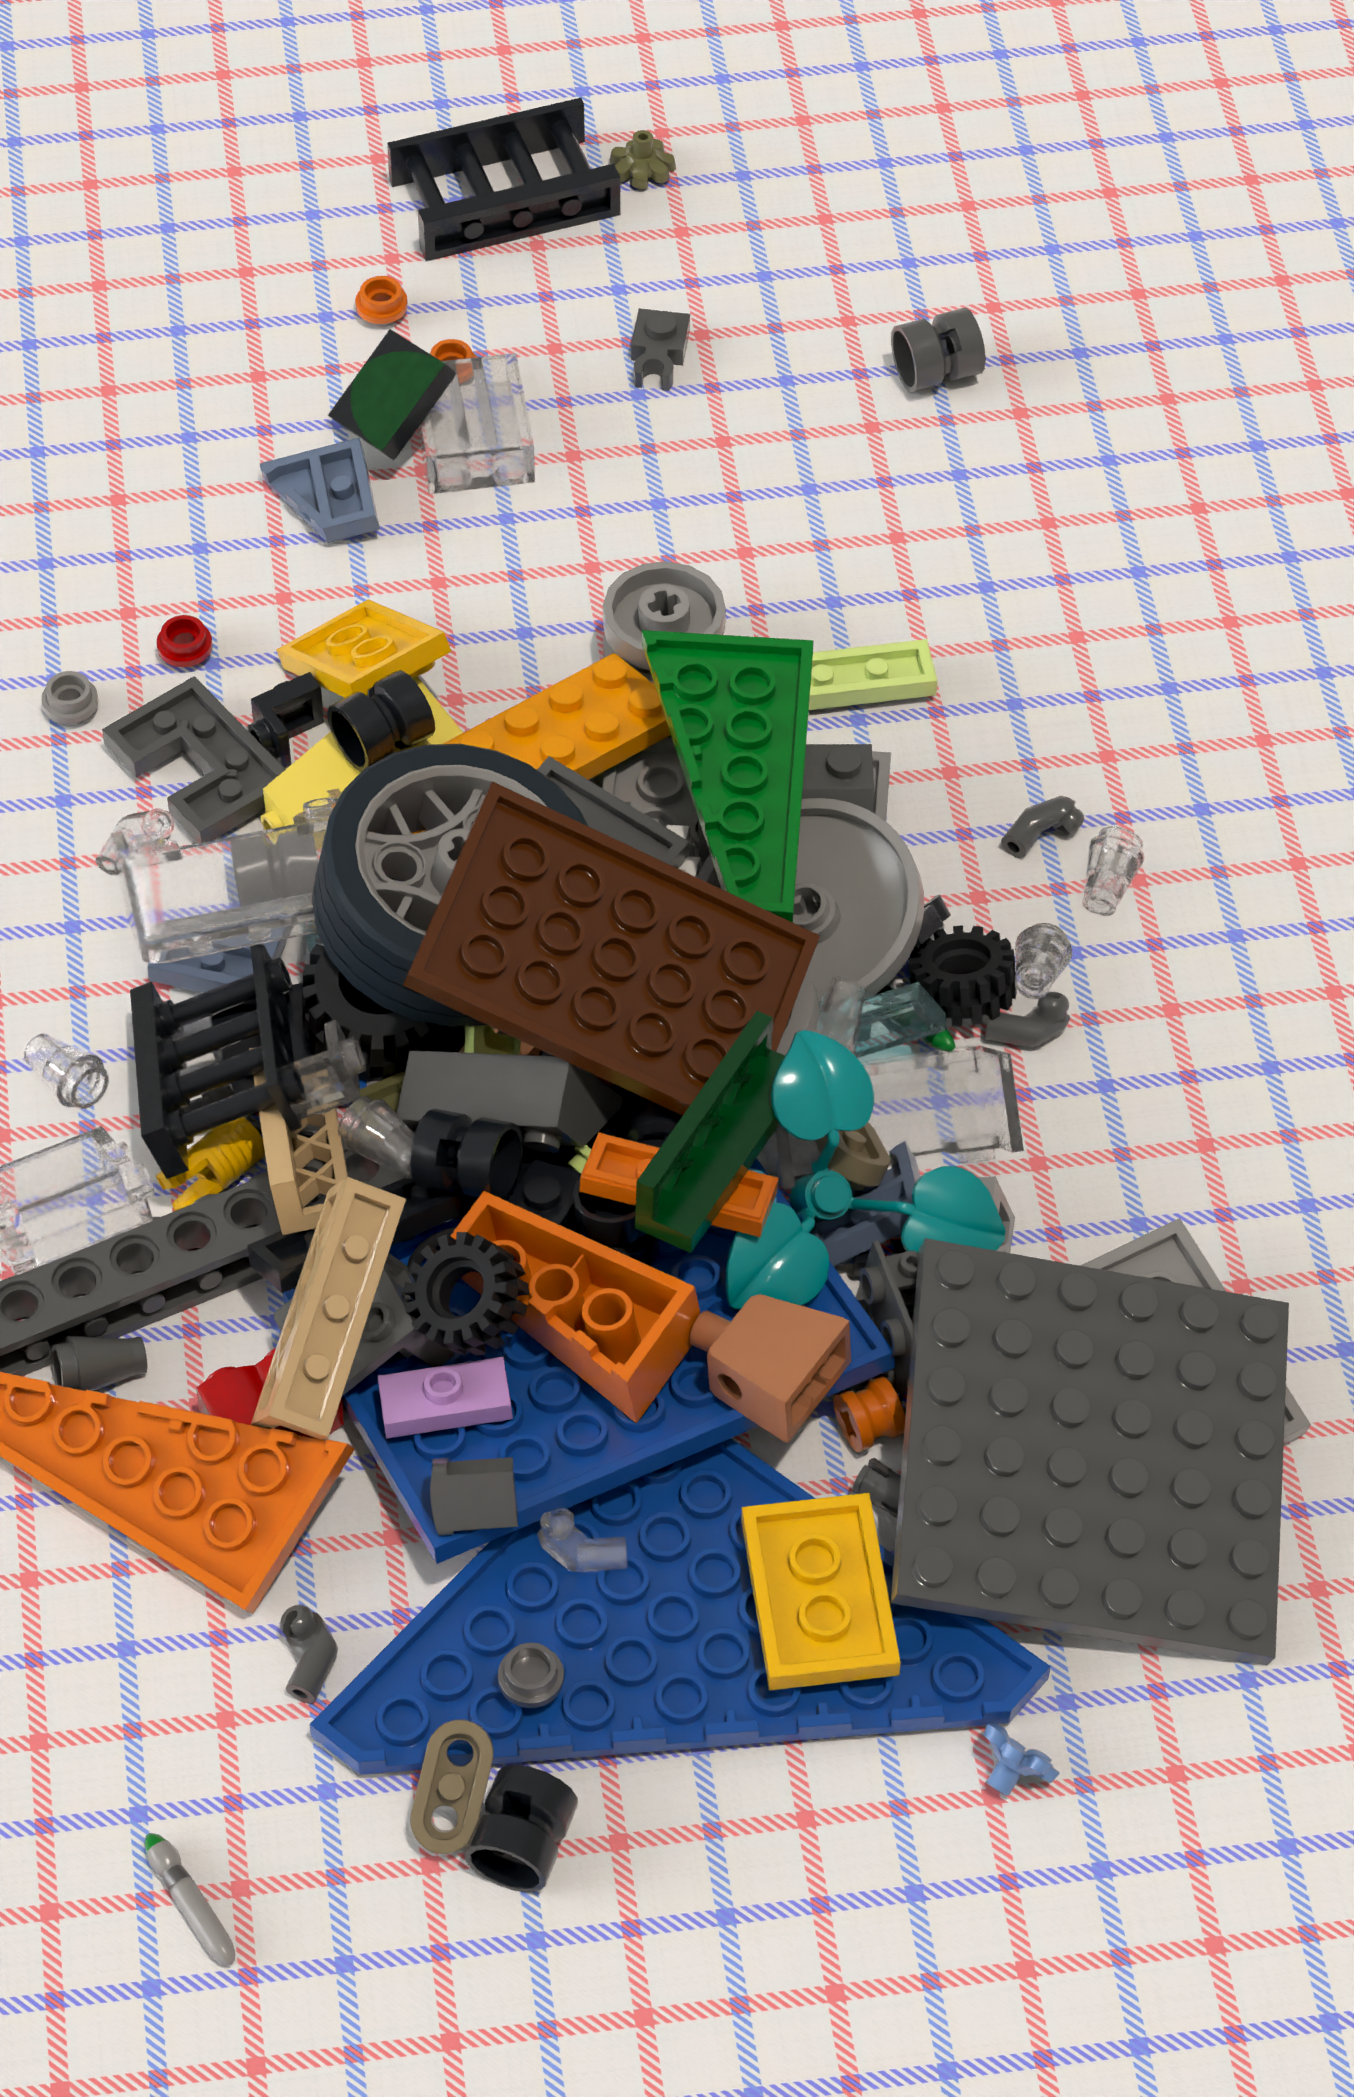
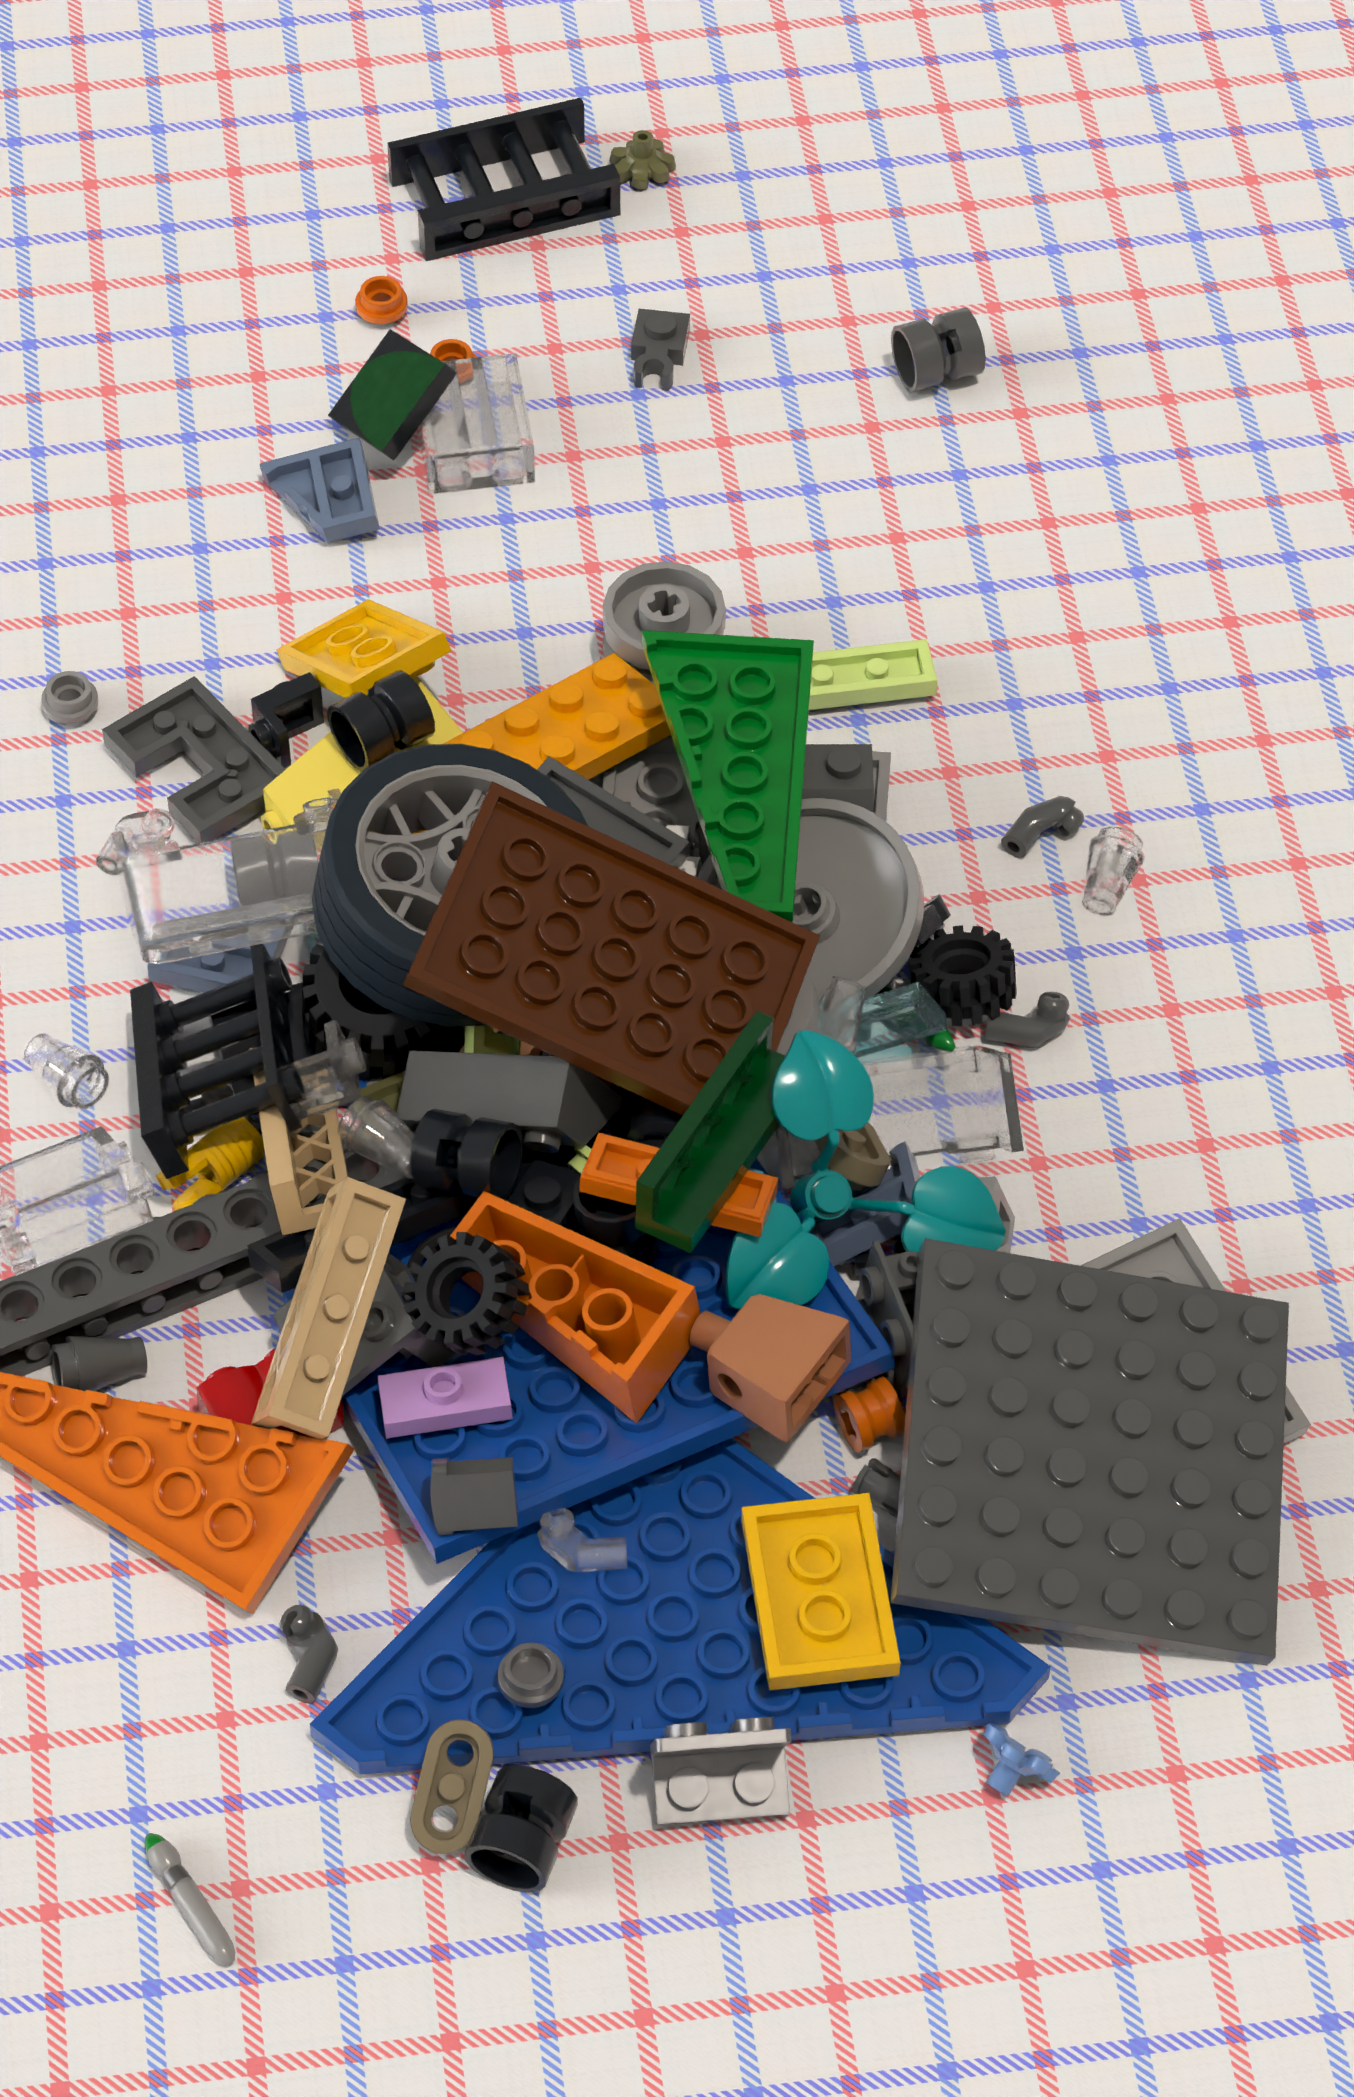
red plate [156,615,213,667] -> none
clear cone [1015,923,1072,999] -> none
none -> bracket [650,1717,792,1825]

